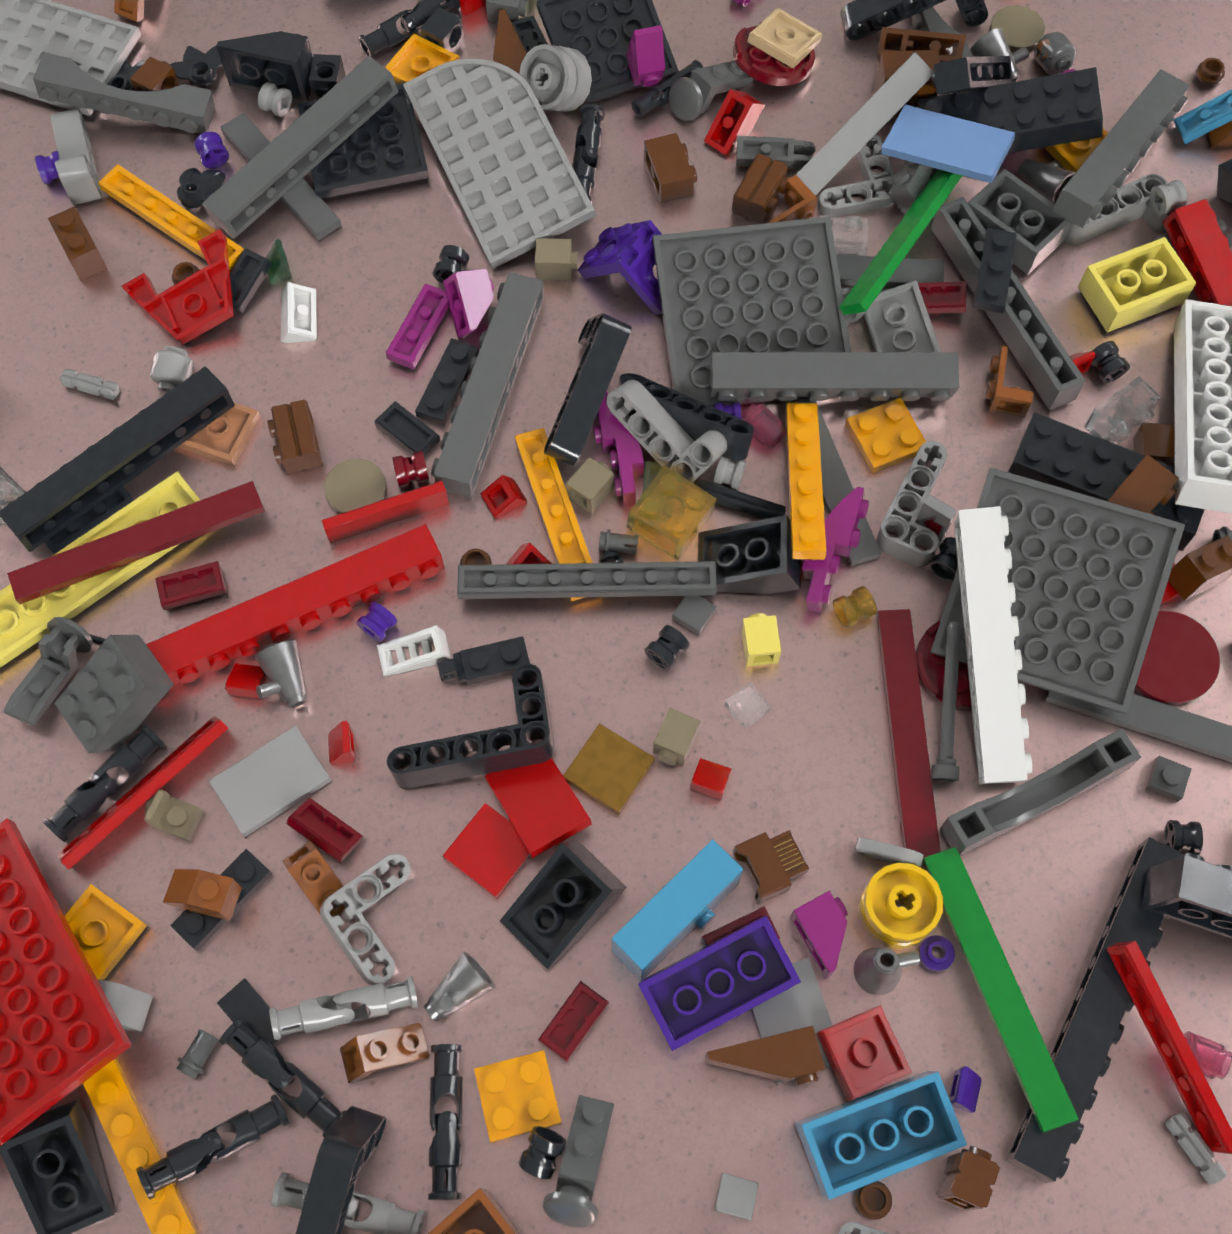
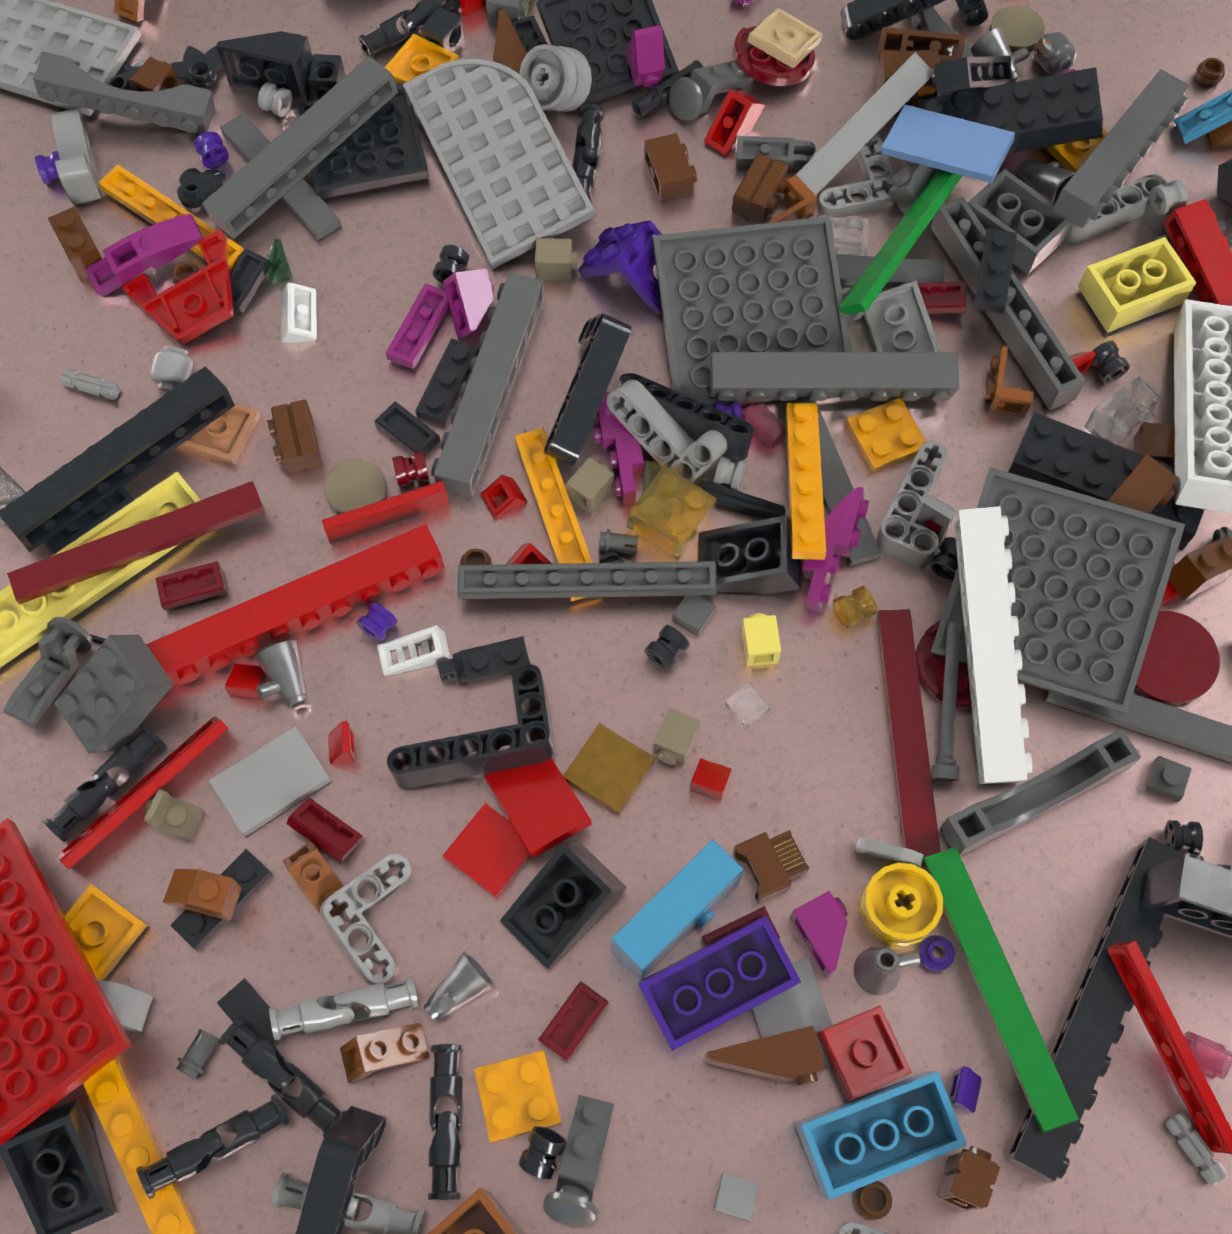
none -> magenta slope [85,214,203,297]

